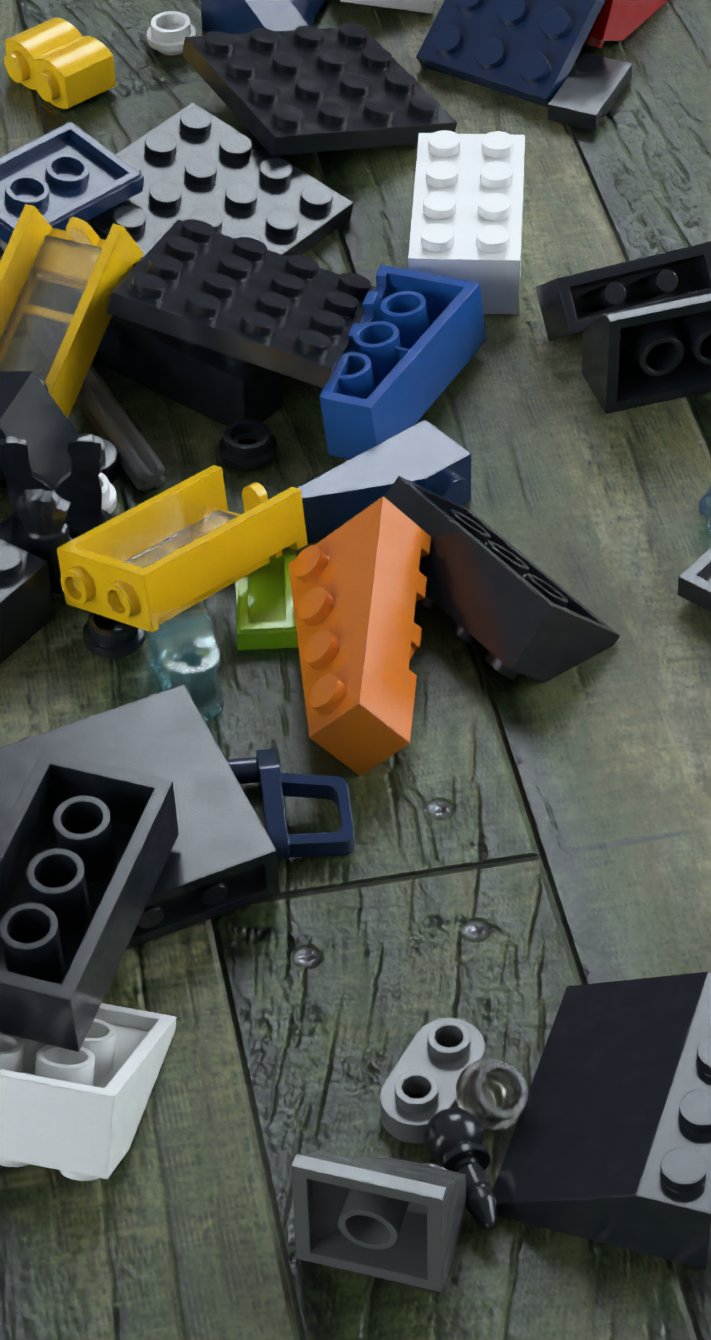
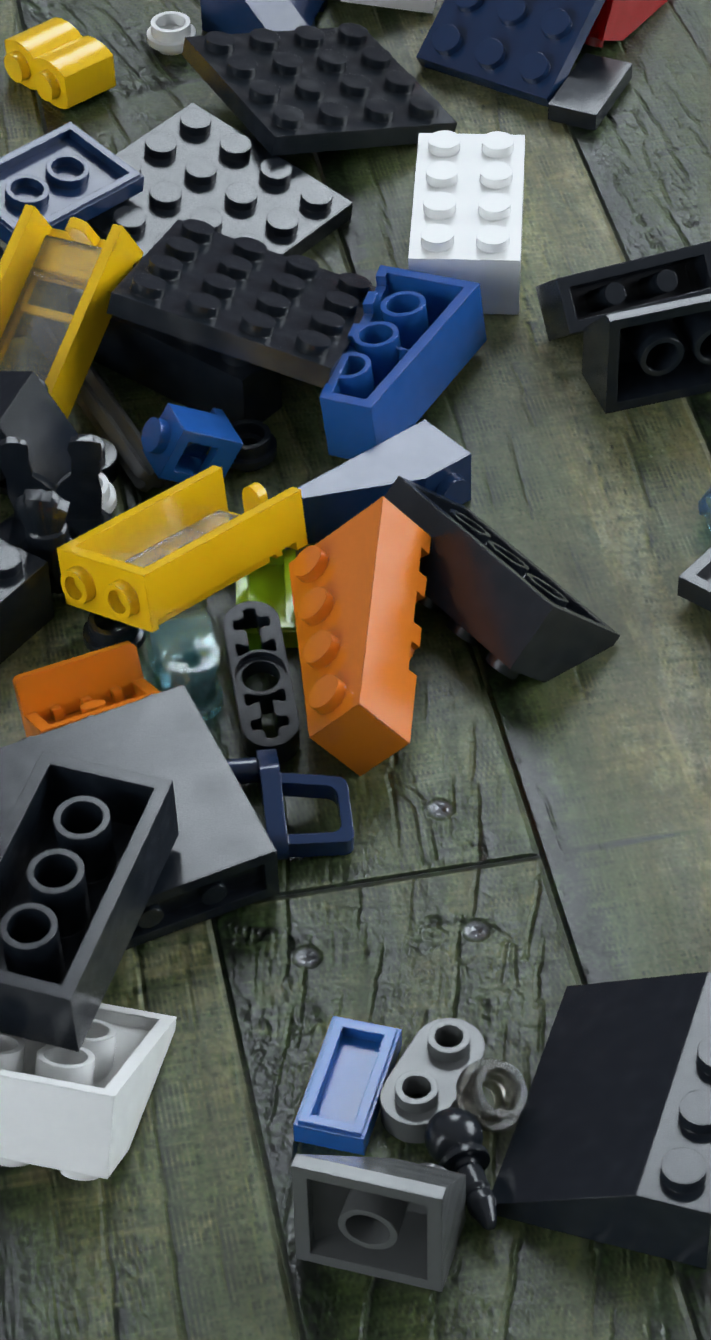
none -> orange bracket [13,641,161,737]
none -> blue brick [141,403,243,482]
none -> black beam [223,601,300,764]
none -> tile [293,1016,402,1155]

